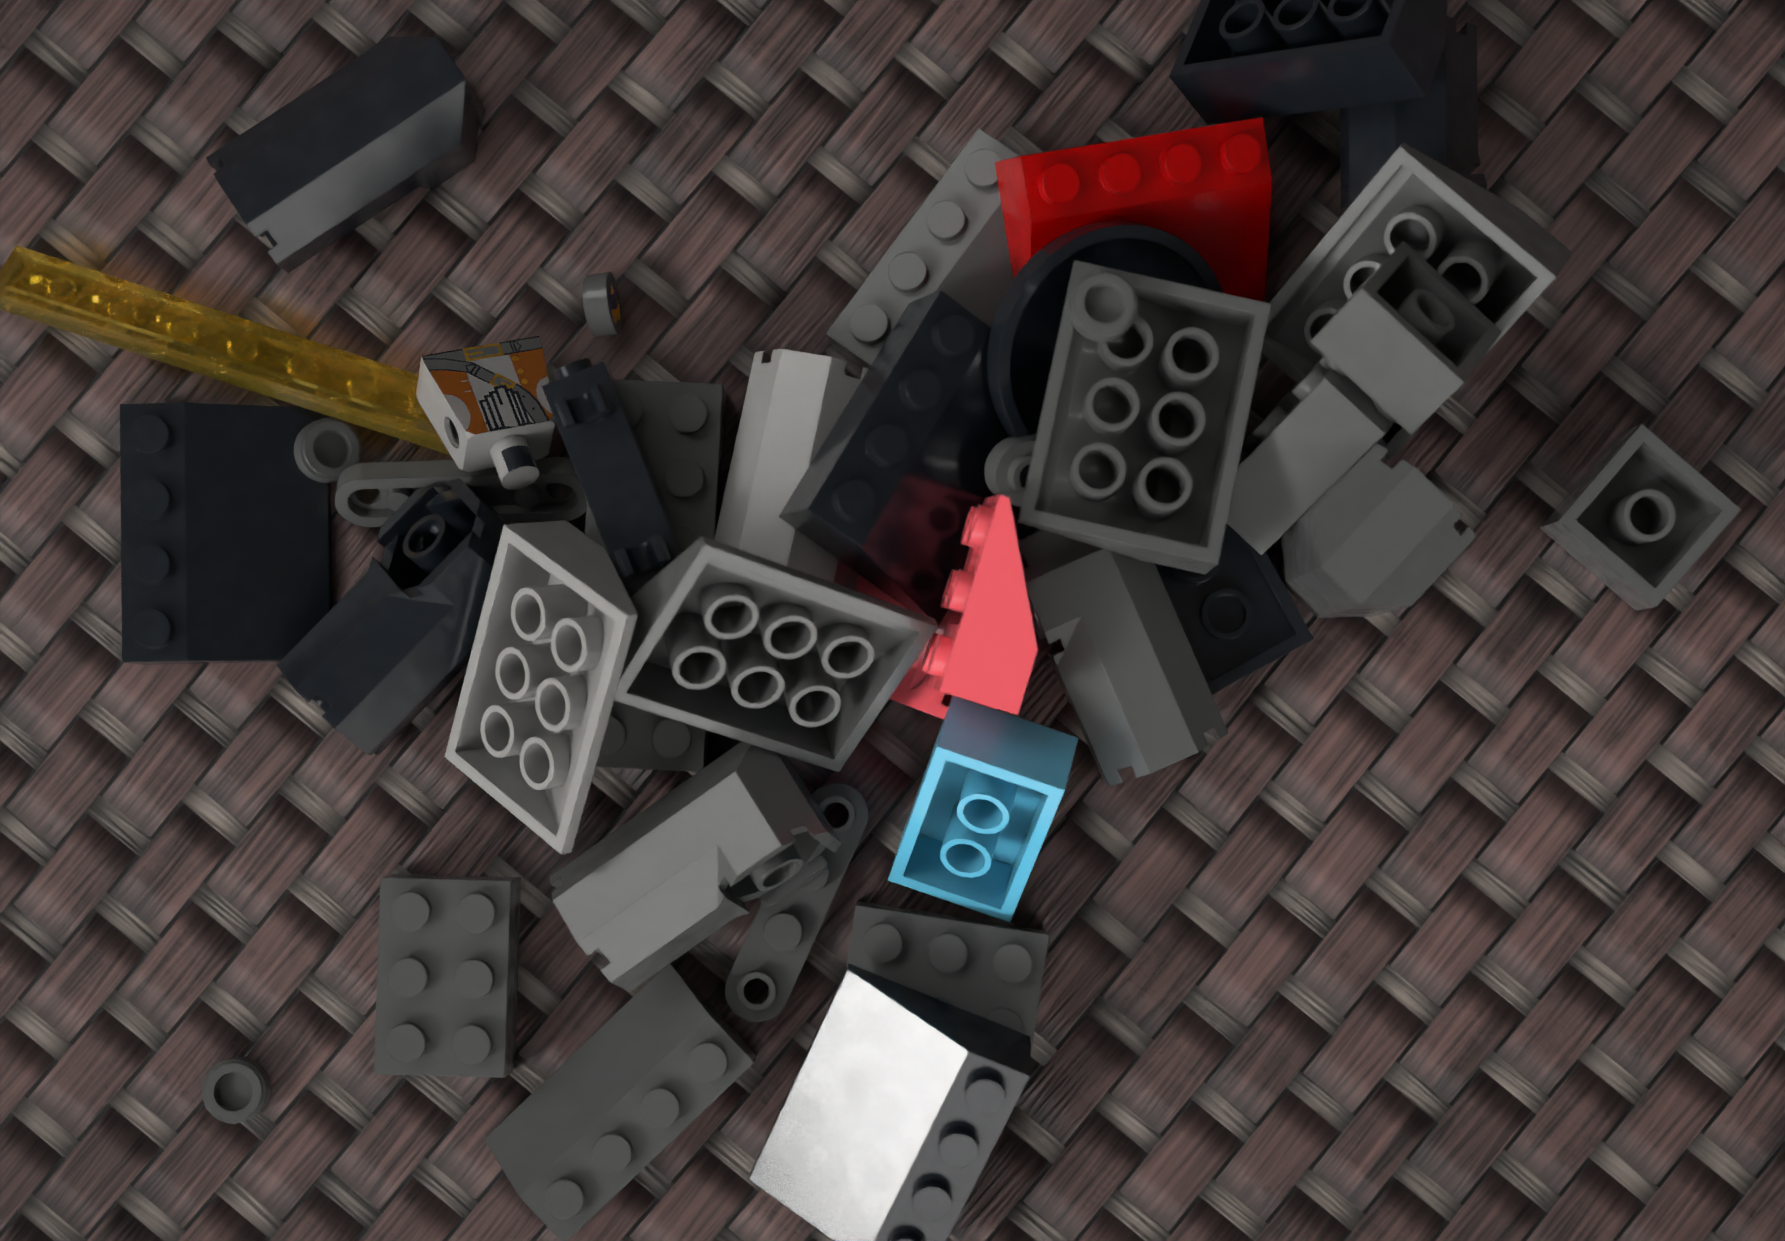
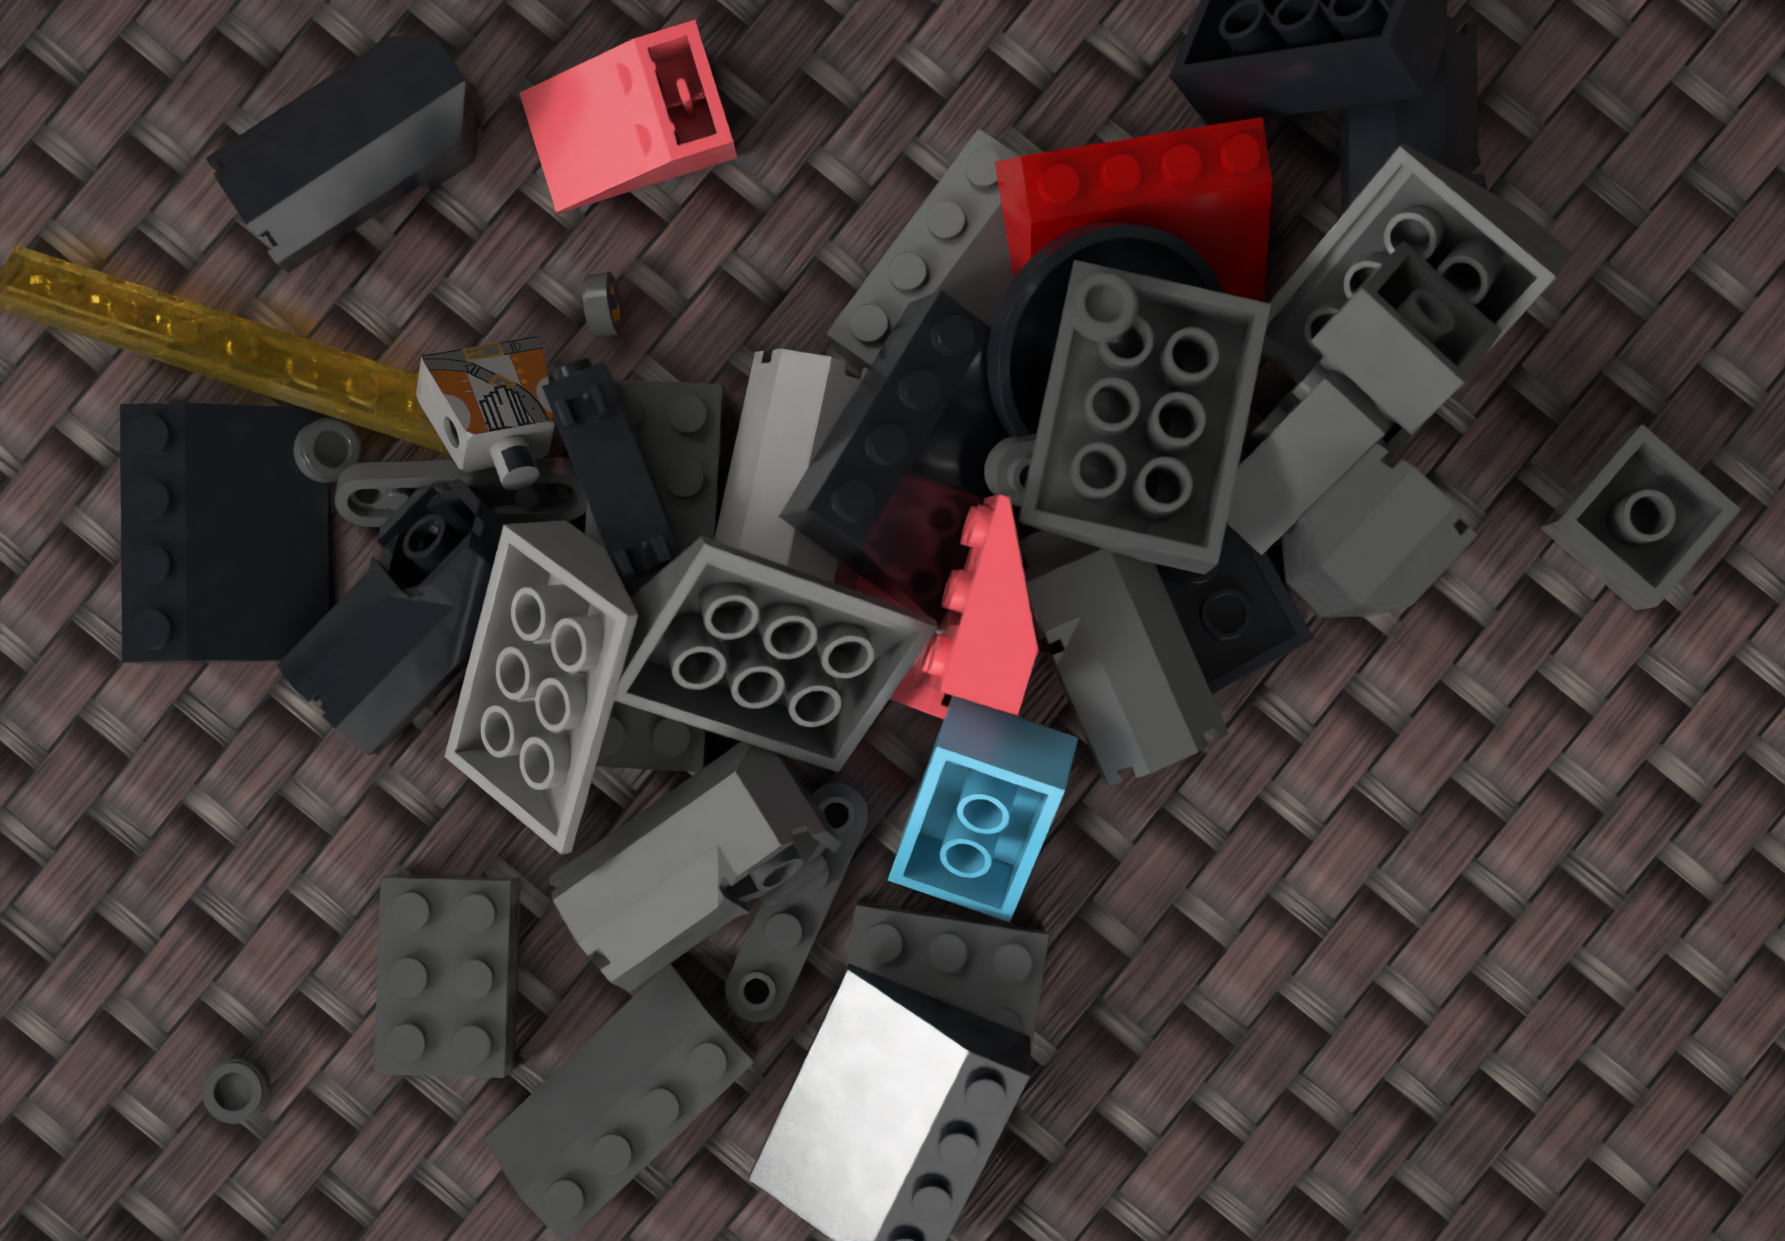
none -> coral slope [519,20,738,214]

